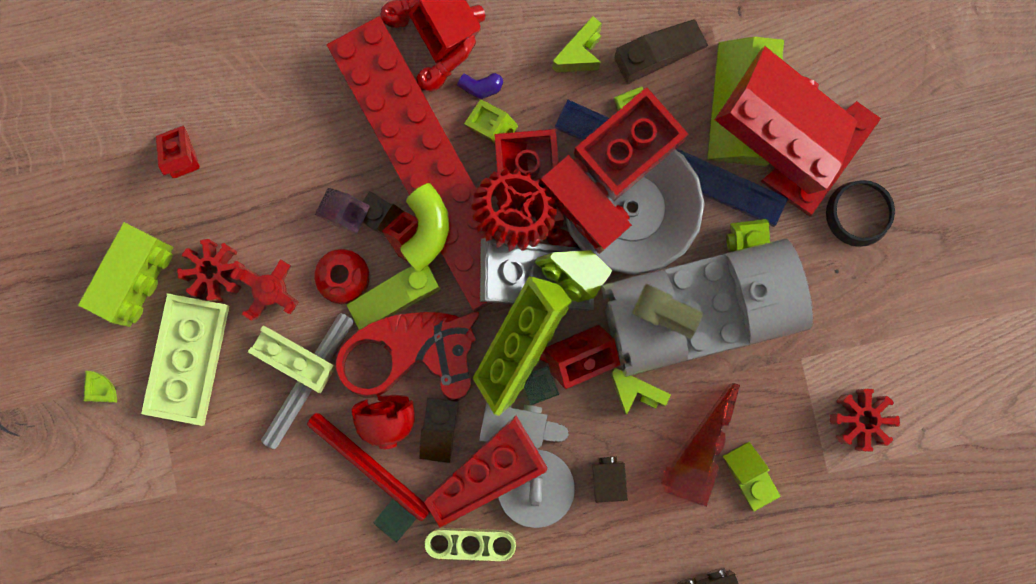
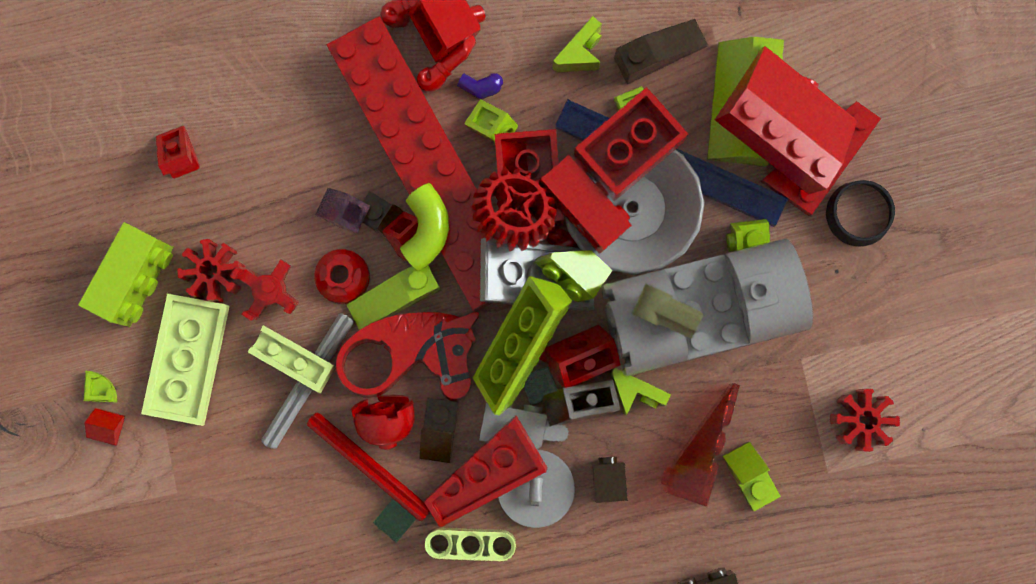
none -> red slope [84,408,125,446]
none -> dark brown brick [542,380,620,426]

